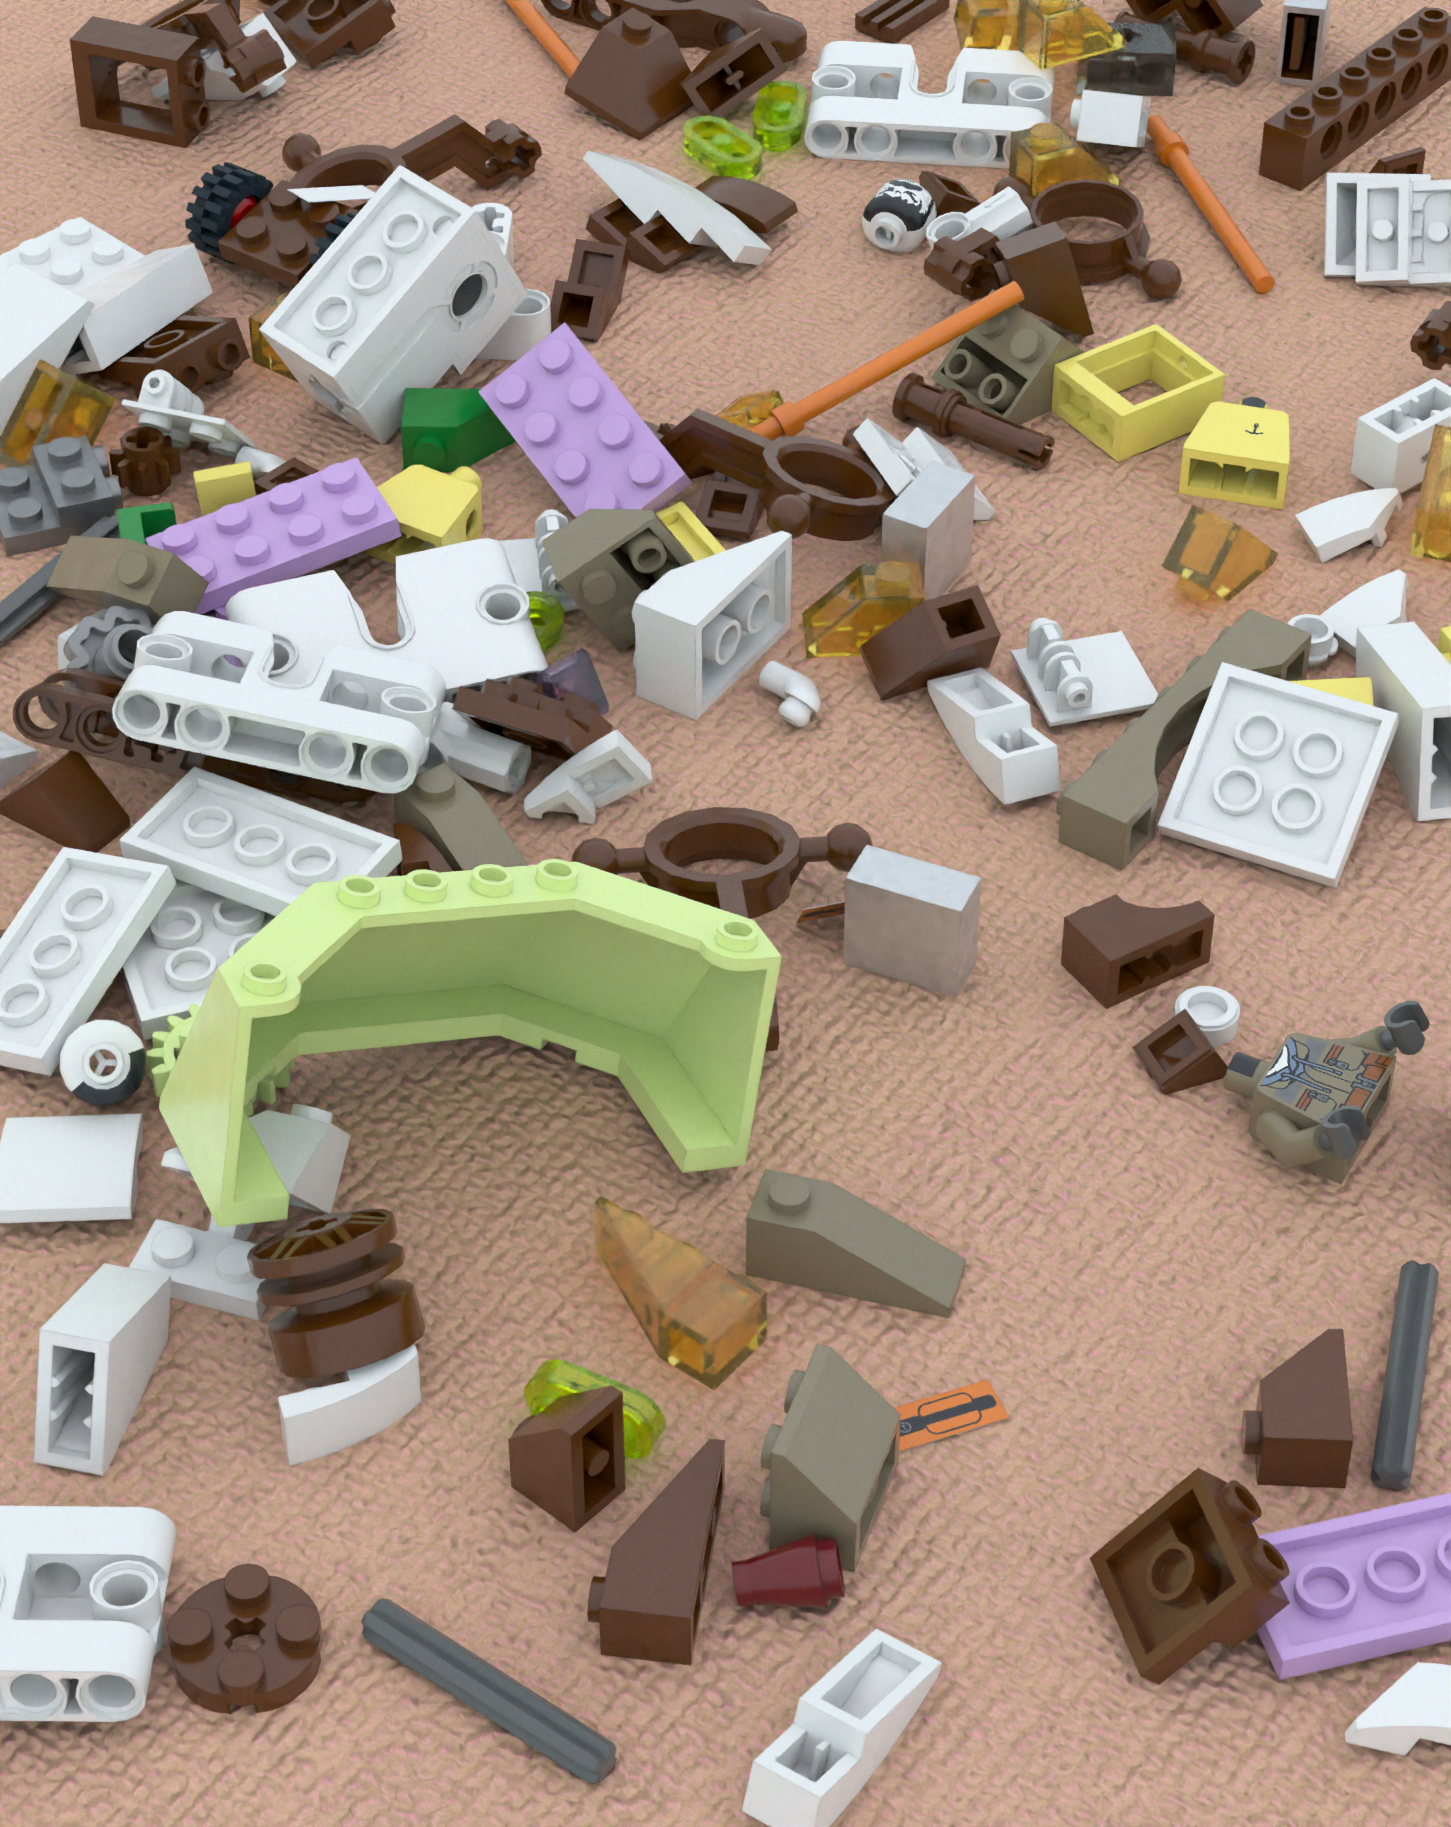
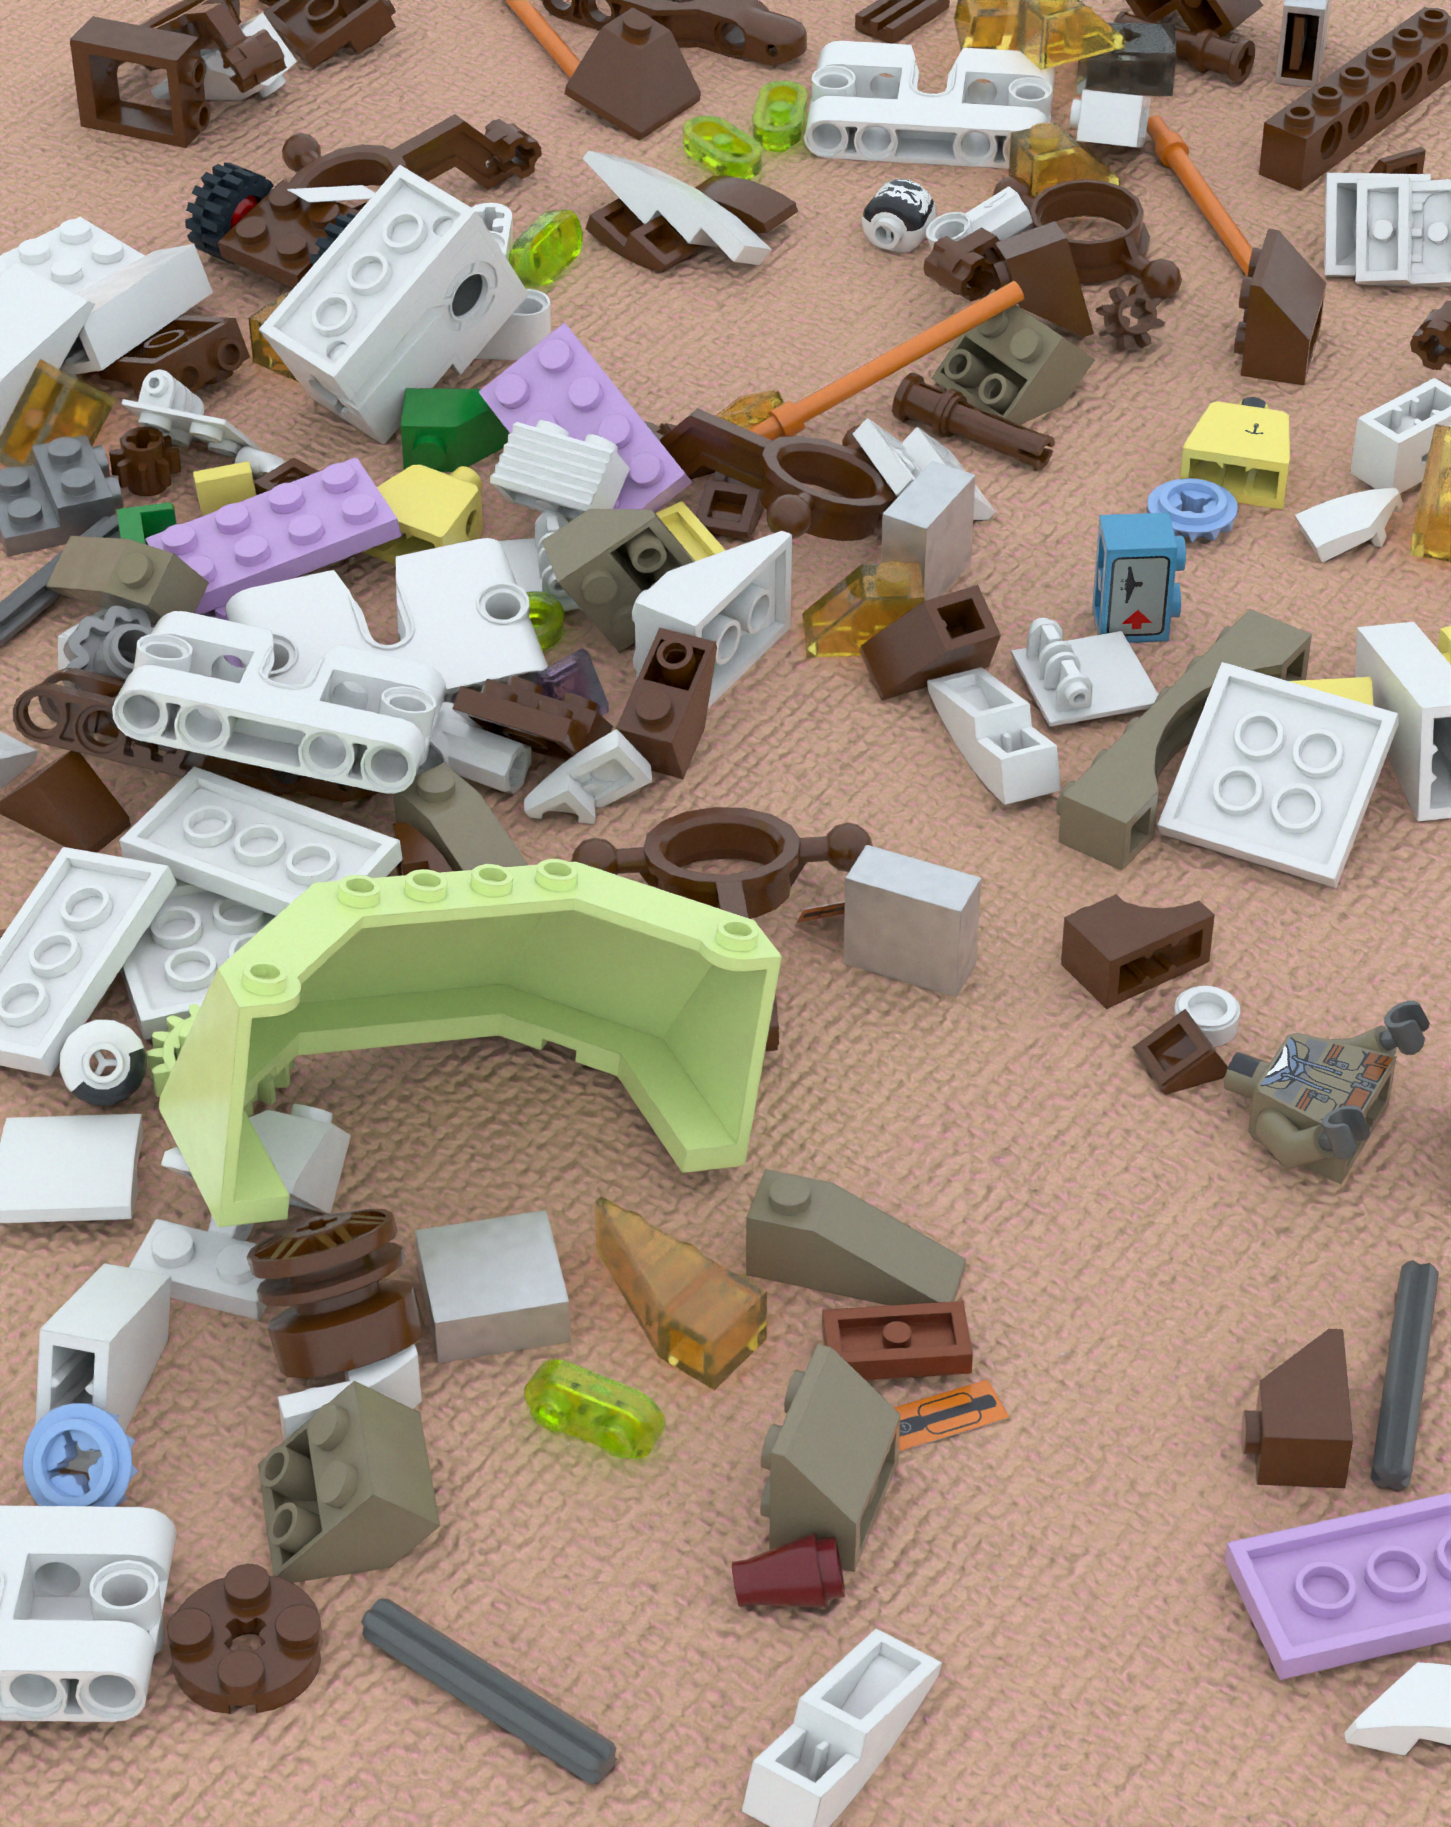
reddish brown slope [508,1385,626,1533] -> none
reddish brown slope [550,239,630,342] -> none
reddish brown slope [587,1439,725,1666] -> none
reddish brown slope [680,28,788,126] -> none
white arm [759,660,821,728] -> none
reddish brown slope [919,171,980,218] -> none
light yellow window [1051,324,1225,462] -> none
reddish brown plate [1090,1468,1290,1685] -> none
clear yellow slope [1161,504,1278,602] -> none
white plate [1288,614,1338,667] -> none
white slope [1320,570,1409,659] -> none
none -> light blue gear [23,1403,139,1507]
none -> dark tan slope [258,1381,440,1583]
none -> flat silver piece [415,1210,571,1363]
none -> white brick [490,420,630,521]
none -> clear neon green plate [509,209,583,287]
none -> reddish brown slope [616,627,717,779]
none -> copper plate [822,1301,973,1380]
none -> brick [1092,513,1186,643]
none -> reddish brown gear [1095,283,1165,351]
none -> light blue gear [1147,478,1238,543]
none -> reddish brown slope [1234,229,1326,385]

